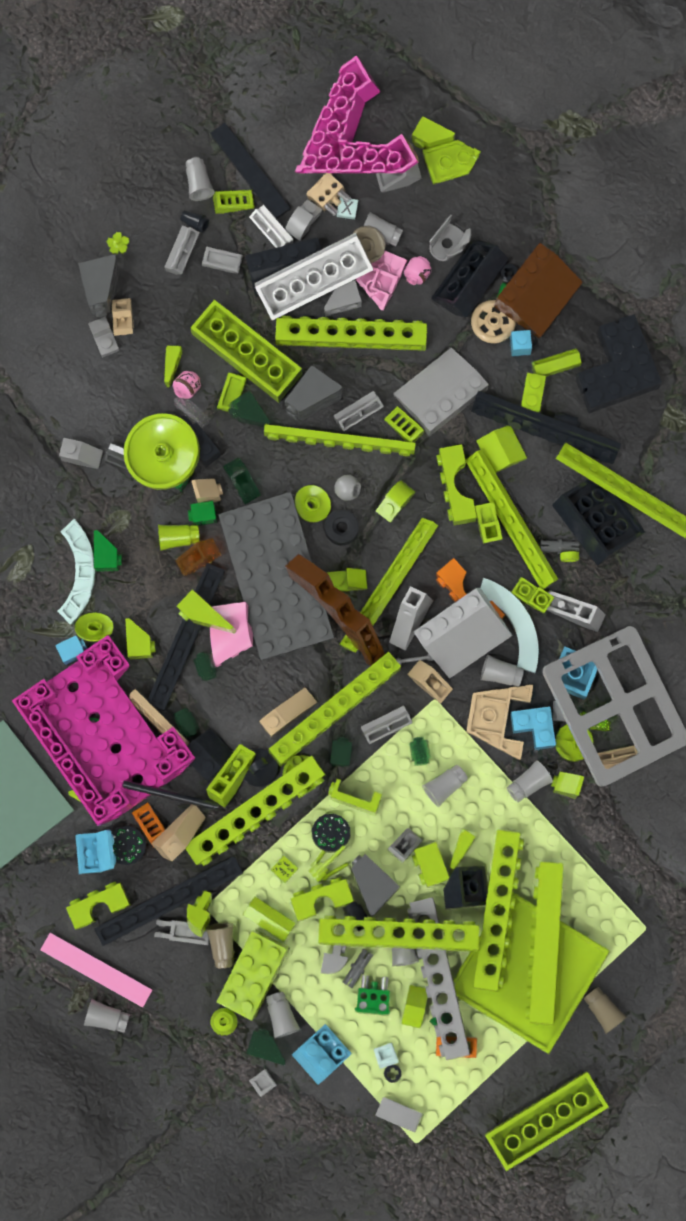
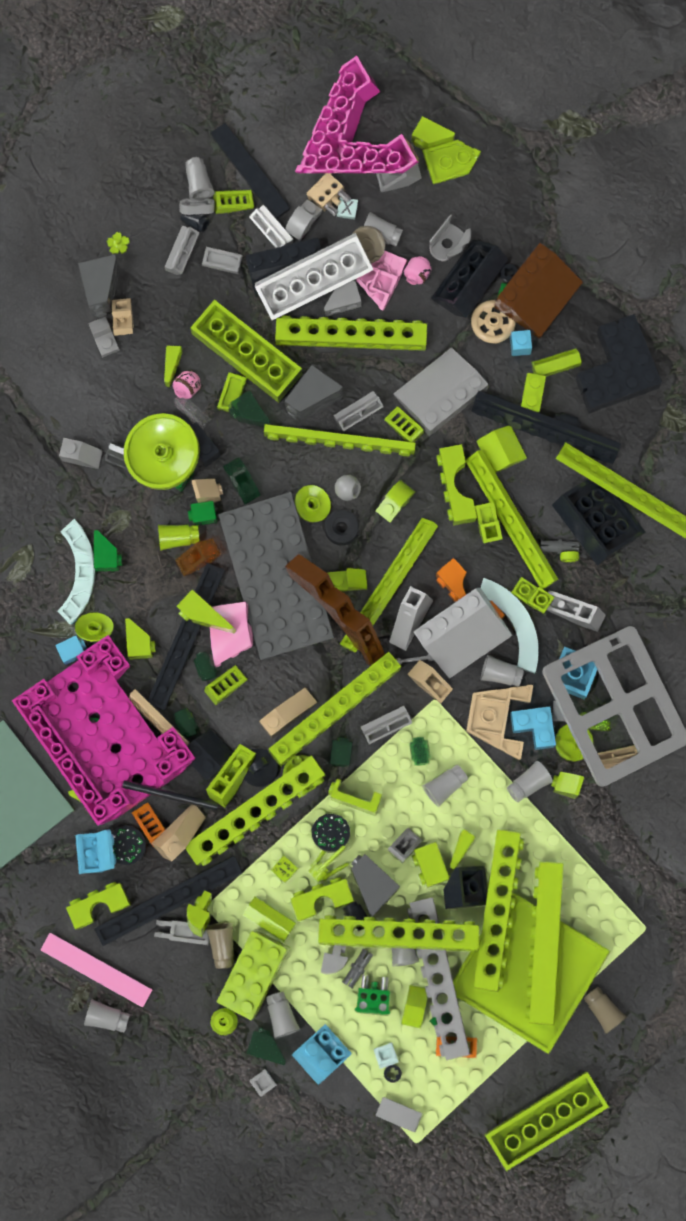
none -> light grey beam [180,198,215,215]
none -> lime slope [204,665,248,705]

